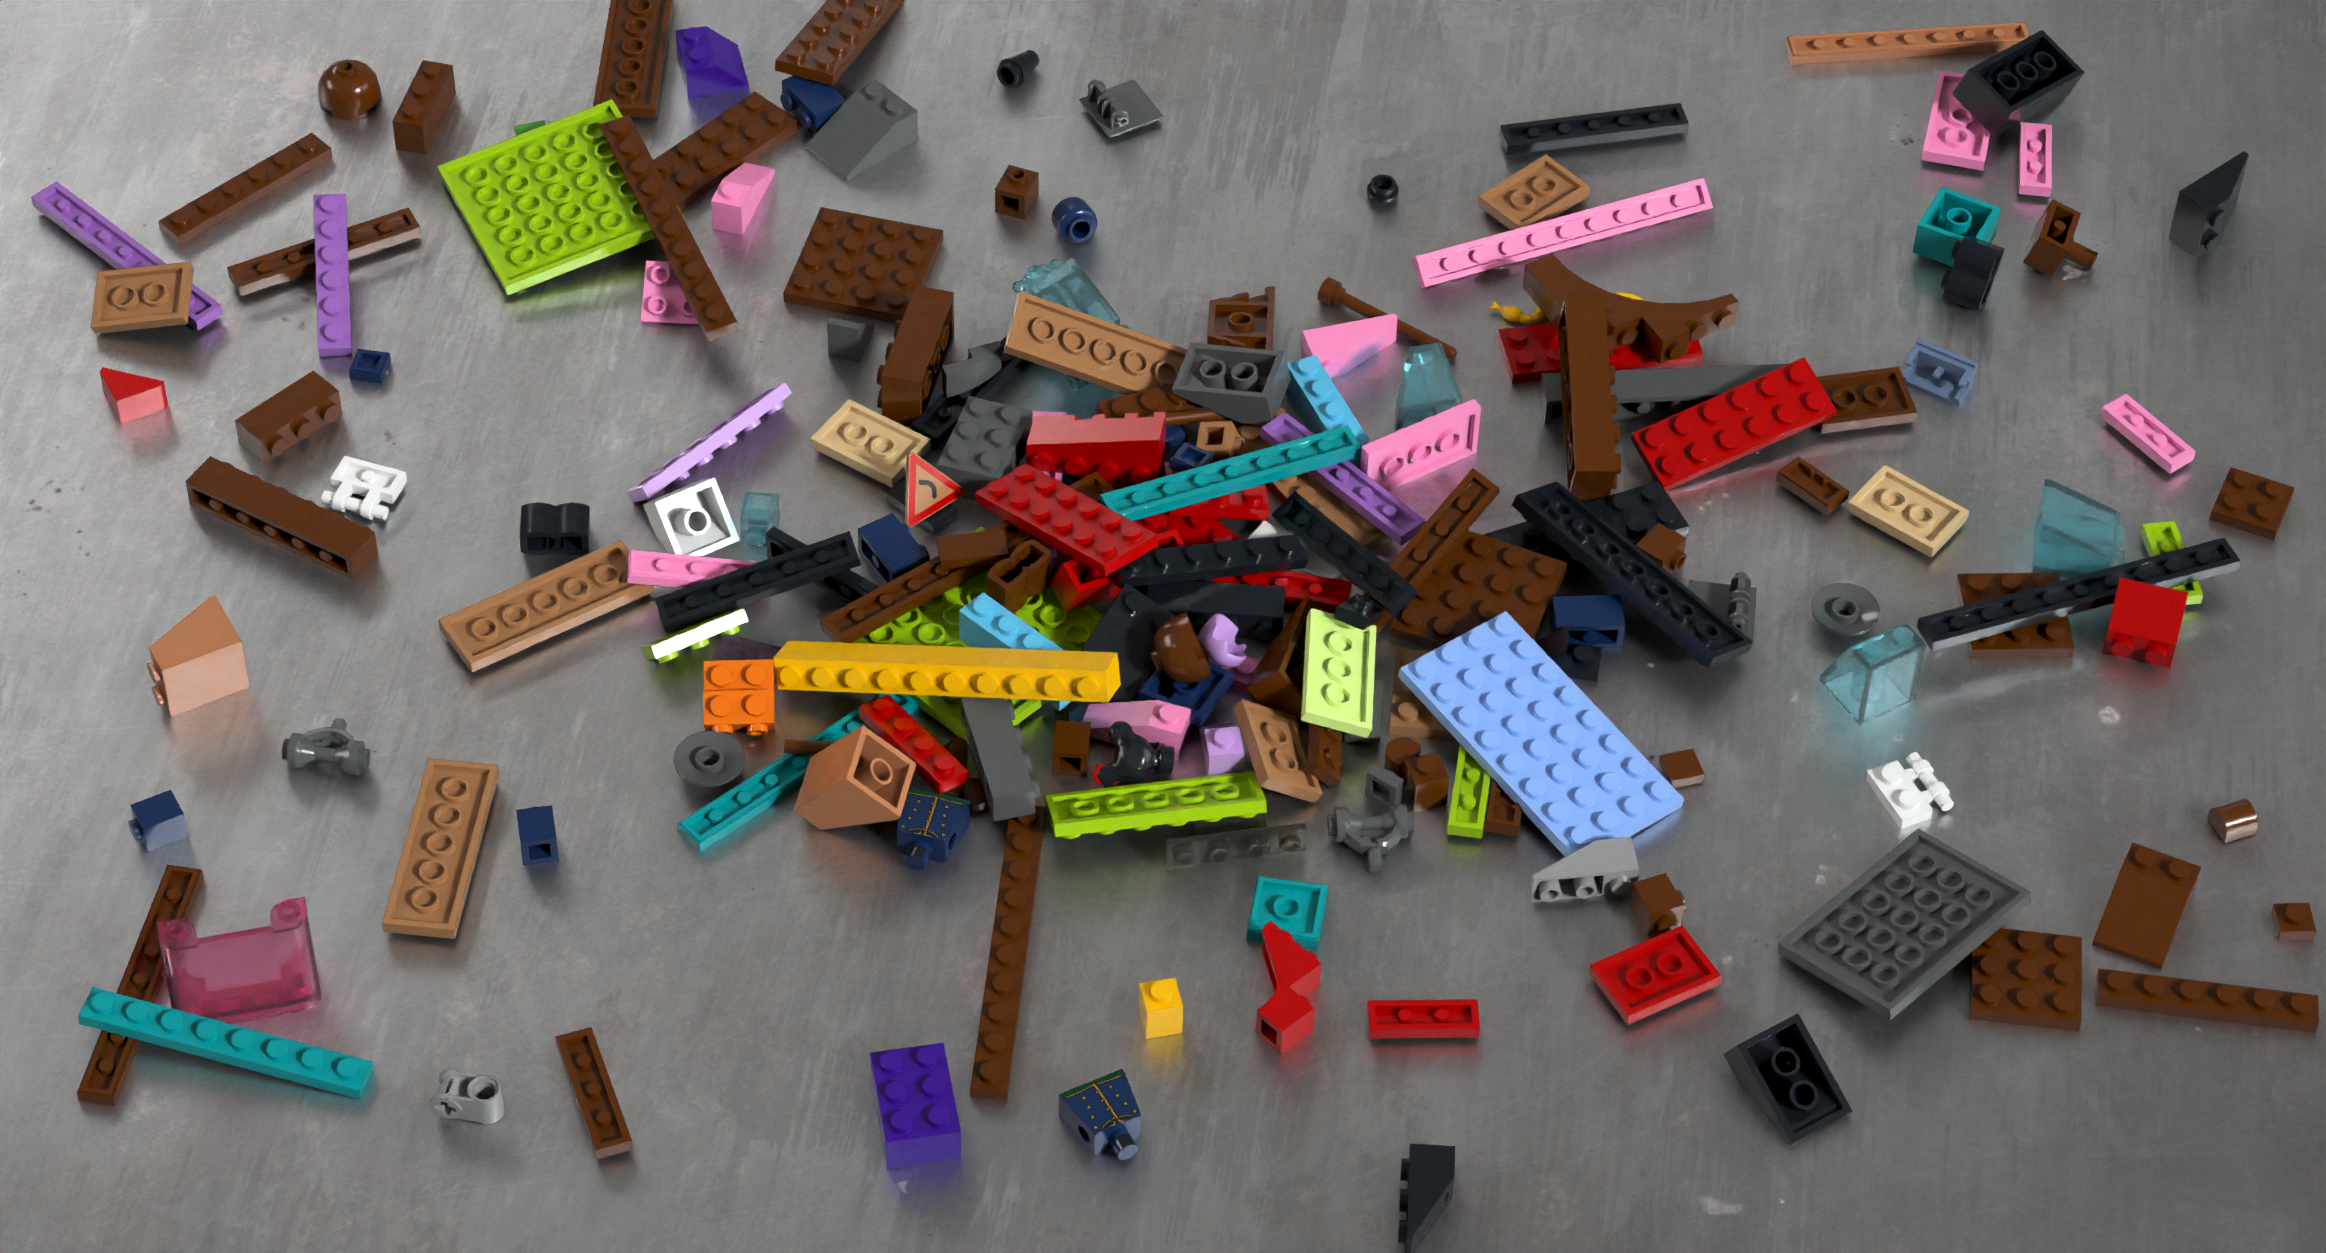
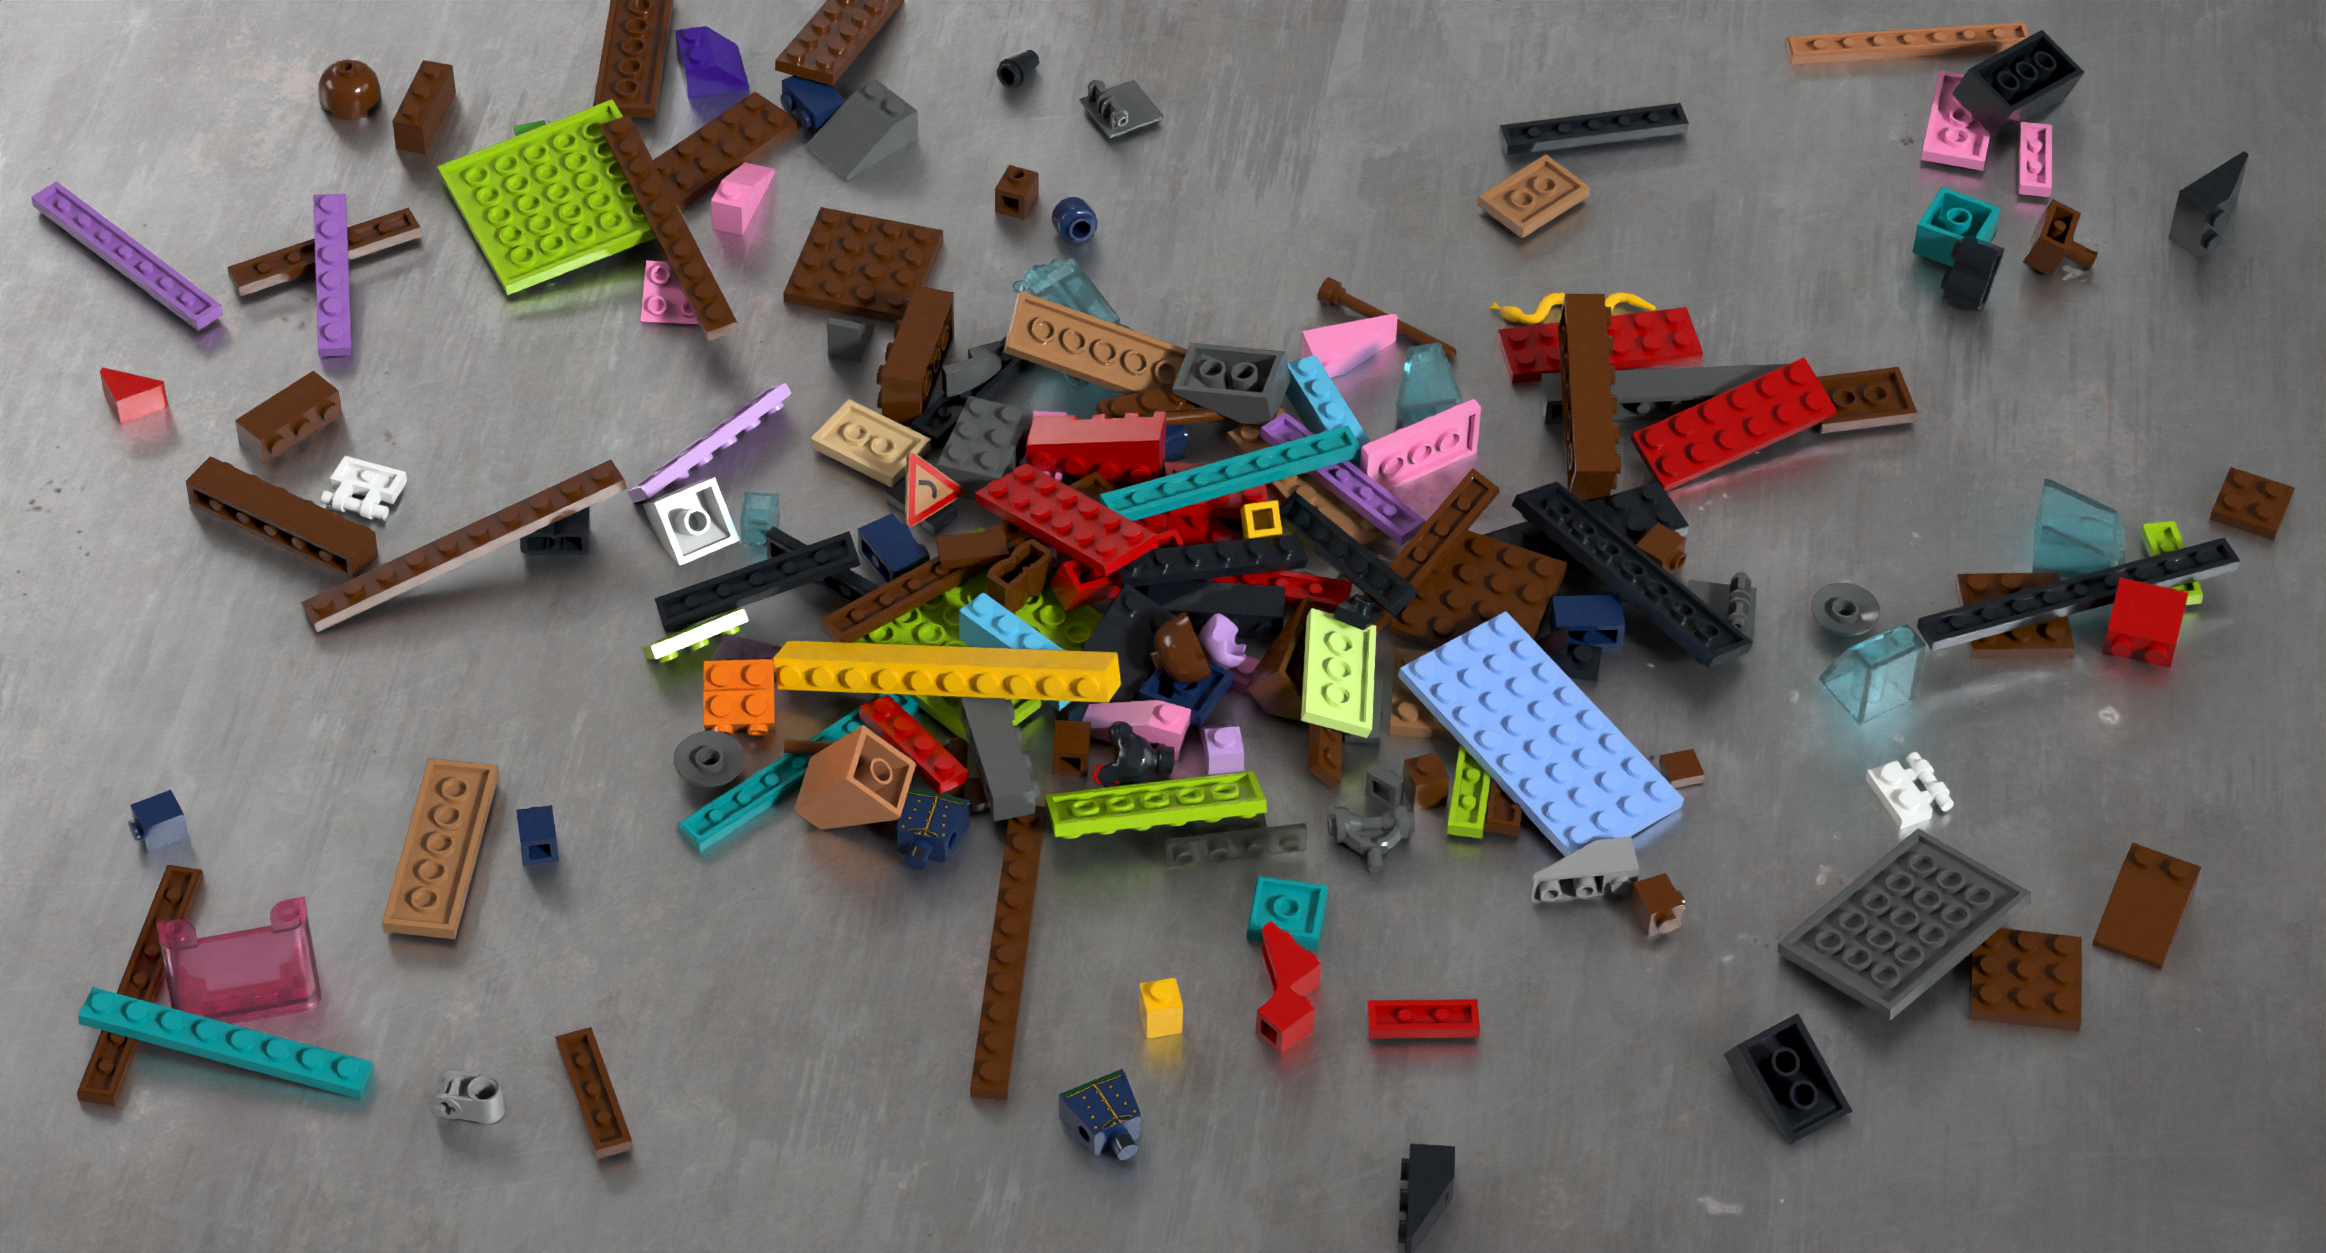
medium nougat plate [90,262,194,334] -> none
nougat slope [147,596,250,717] -> none
reddish brown plate [158,133,332,246] -> none
dark grey piece [282,718,370,776] -> none
dark blue tile [349,349,391,384] -> none
medium nougat plate [438,540,655,672] -> none
bright pink tile [627,550,758,588] -> none
dark purple brick [870,1043,962,1169] -> none
dark blue tile [1169,442,1214,472] -> none
medium nougat brick [1196,421,1245,463] -> none
reddish brown wing [1207,286,1275,350] -> none
medium nougat plate [1234,699,1323,803] -> none
black plate [1367,175,1399,204] -> none
reddish brown brick [1384,737,1421,779] -> none
bright pink plate [1412,178,1713,289] -> none
reddish brown arch [1523,254,1739,364] -> none
red plate [1589,925,1721,1025] -> none
reddish brown plate [1776,456,1849,516] -> none
tan plate [1847,465,1969,558] -> none
sand blue hinge [1902,338,1978,407] -> none
reddish brown plate [2096,968,2319,1033] -> none
bright pink plate [2100,394,2196,474] -> none
reddish brown brick [2207,798,2258,843] -> none
reddish brown plate [2271,903,2316,941] -> none
none -> reddish brown plate [301,459,627,632]
none -> yellow brick [1240,500,1283,540]

